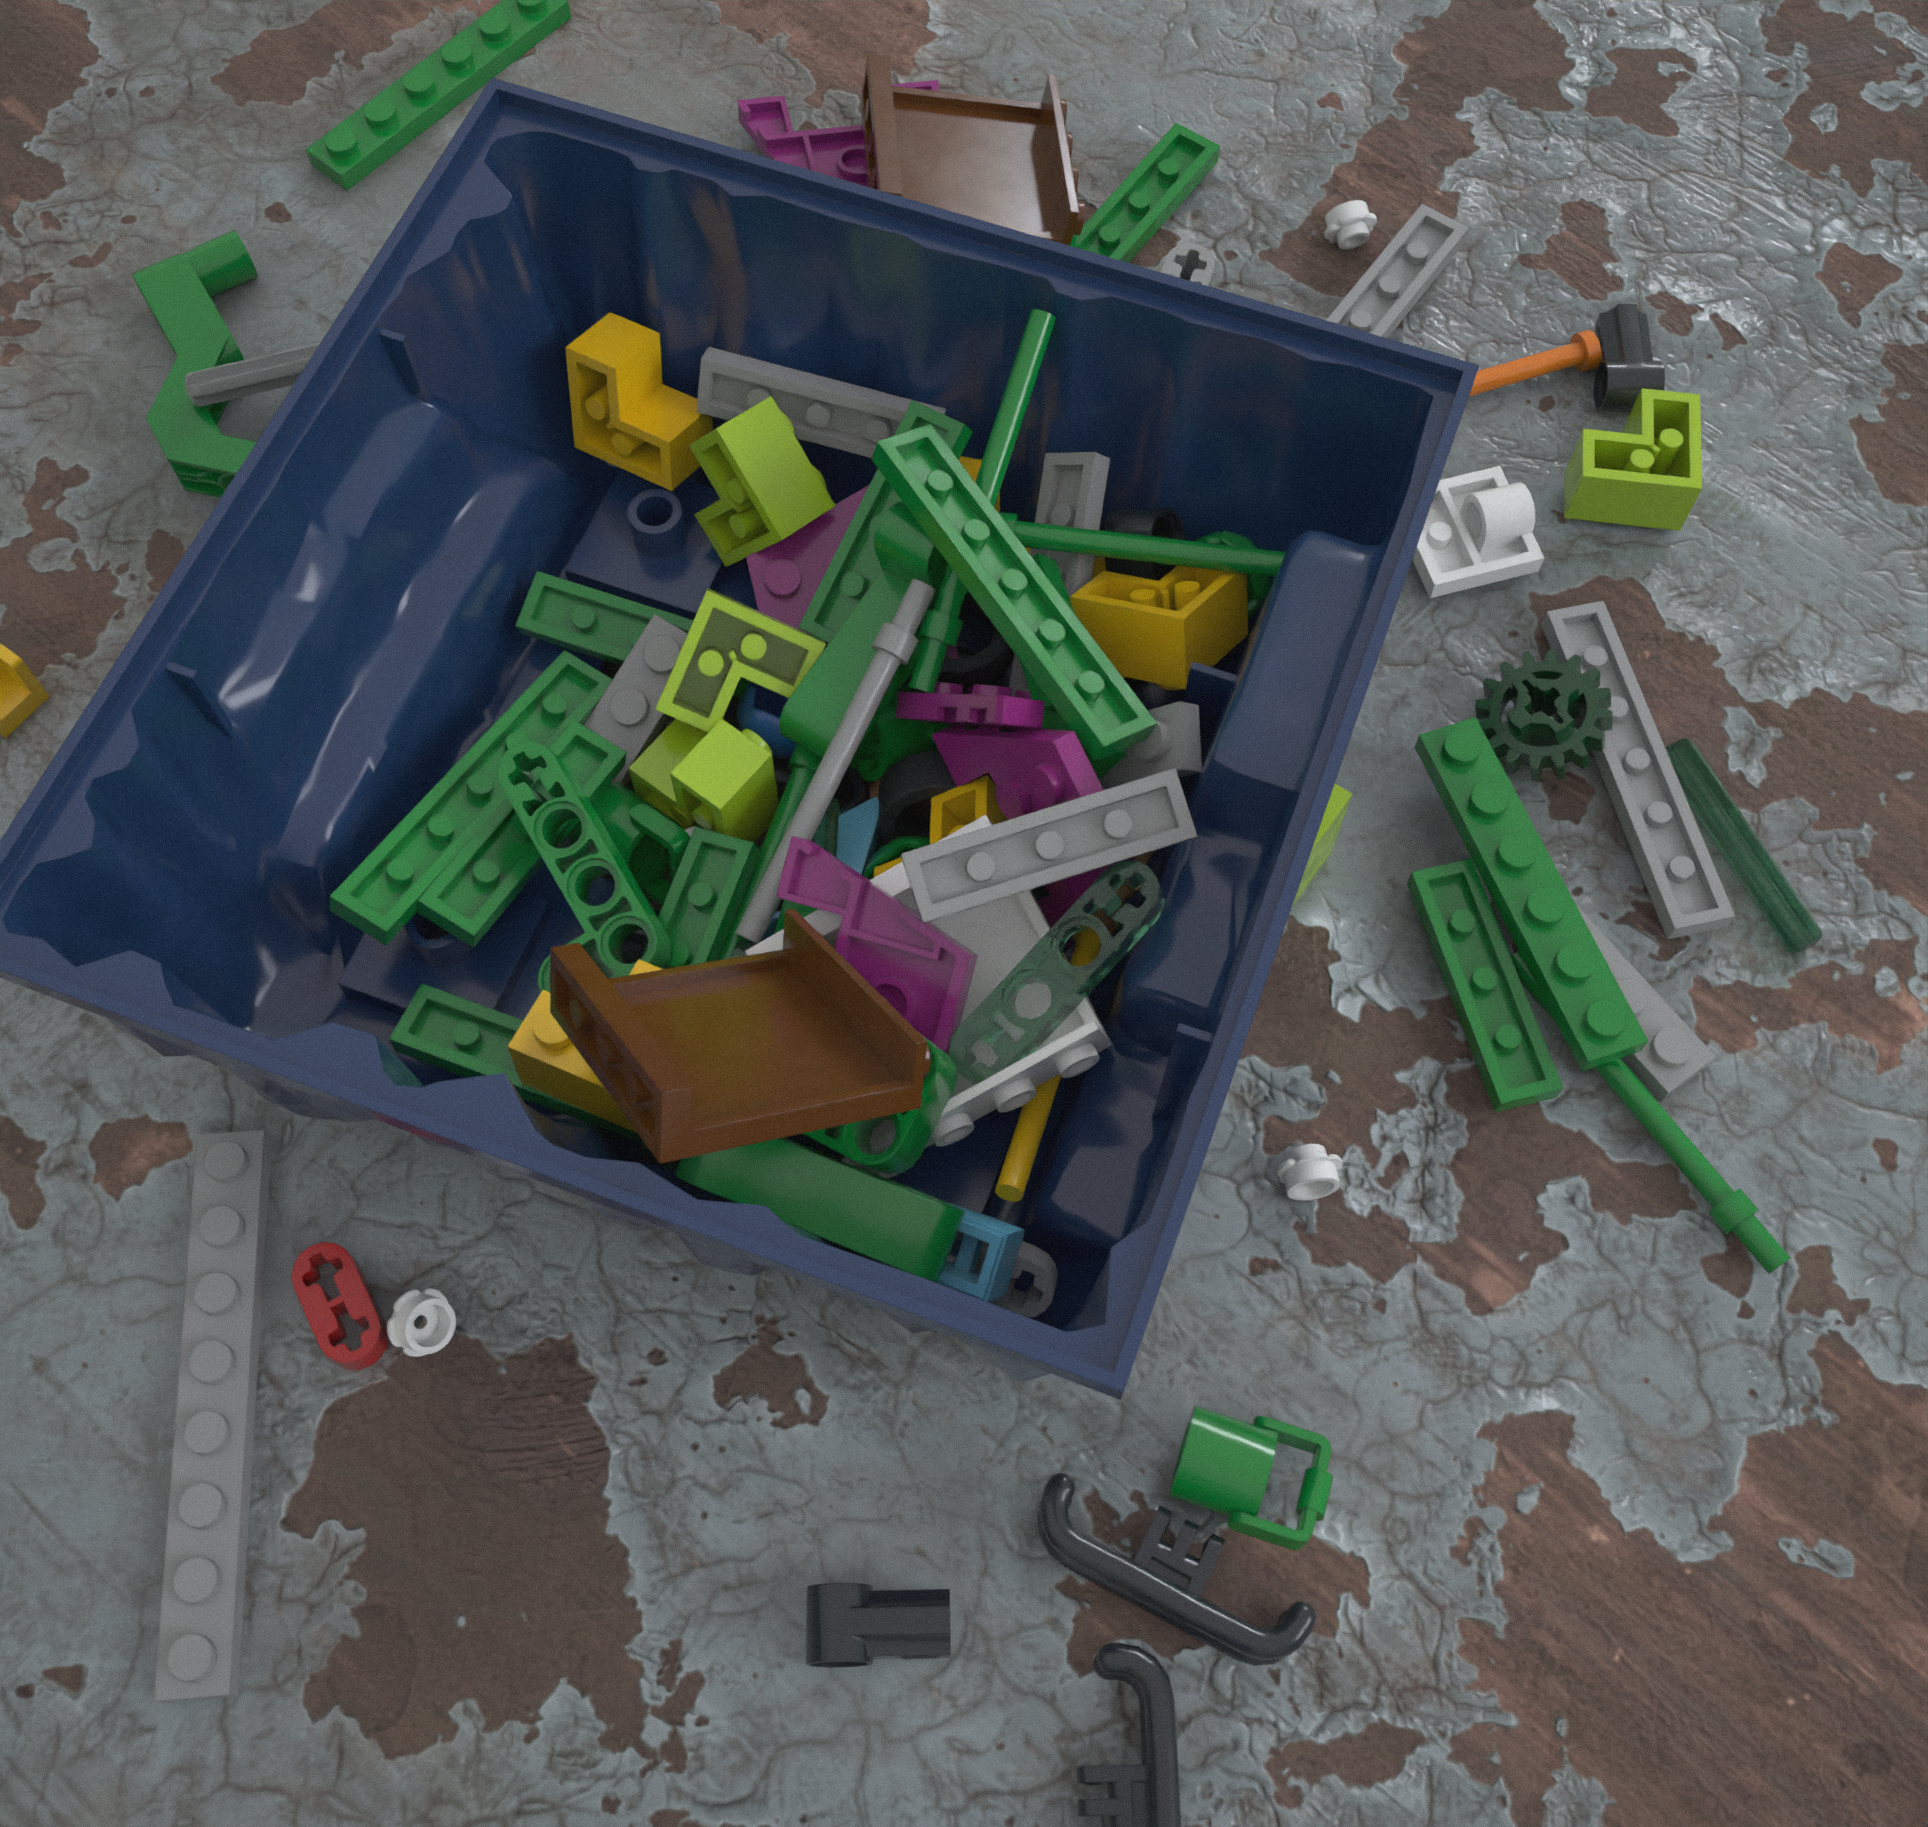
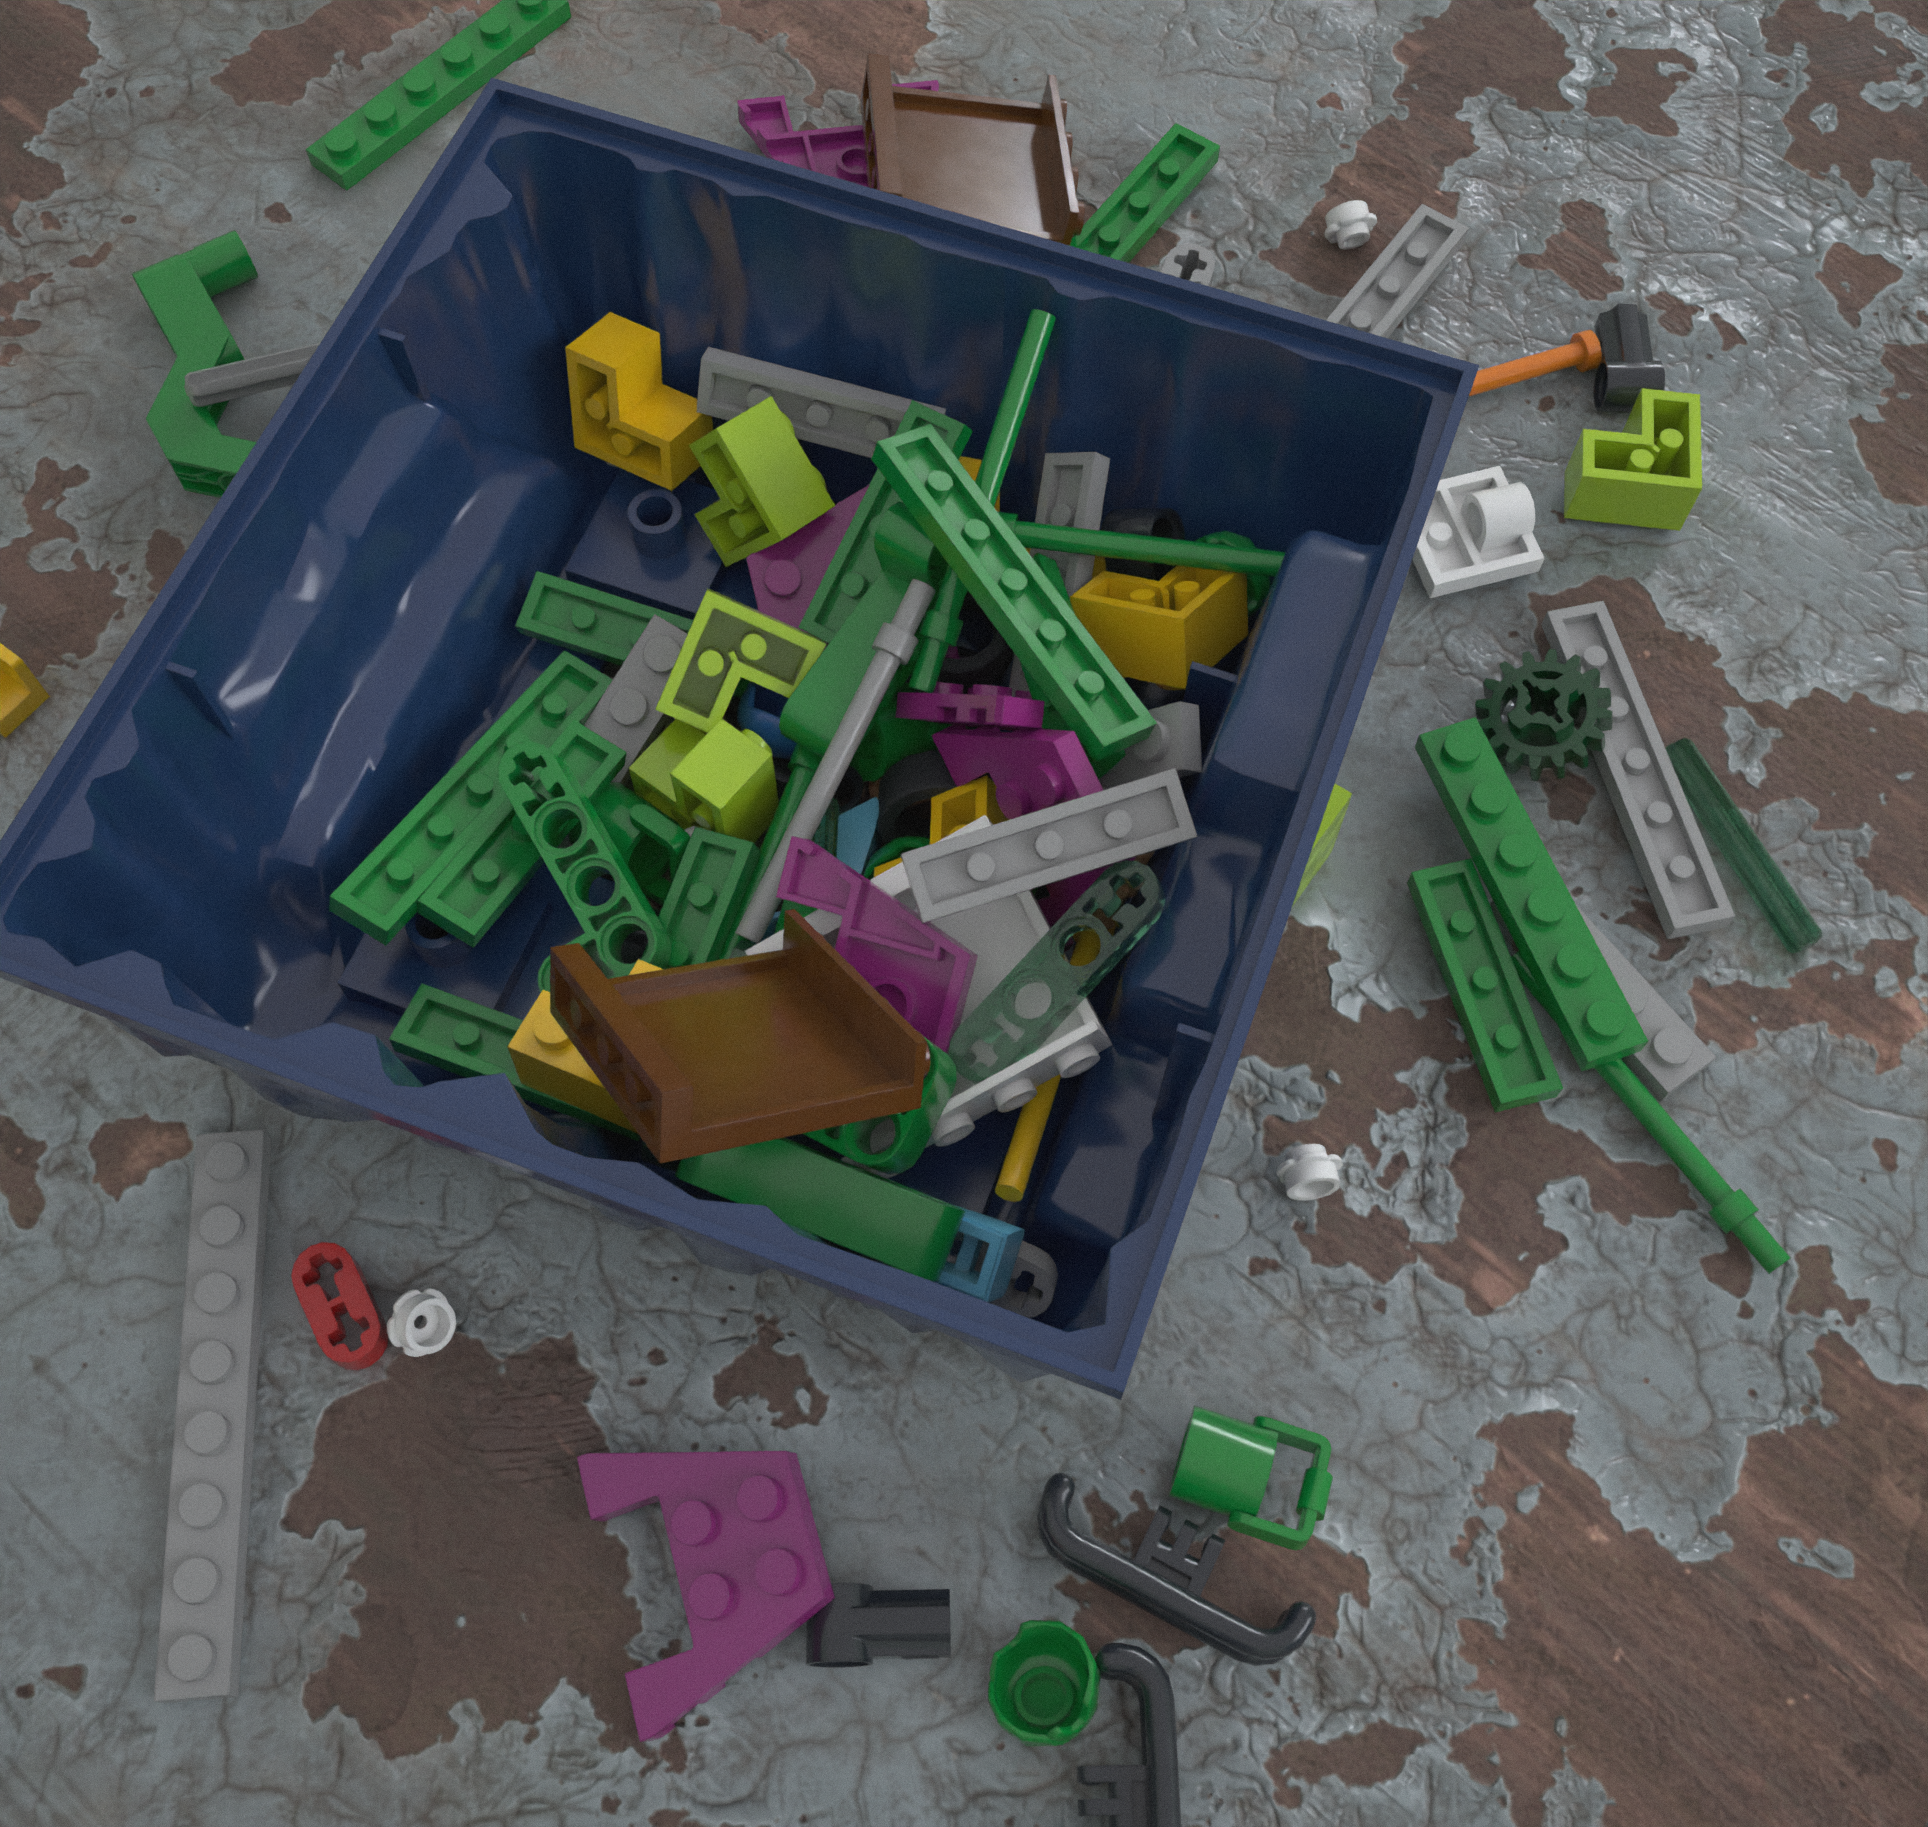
none -> magenta wing [577,1451,835,1742]
none -> green hair [988,1620,1101,1746]

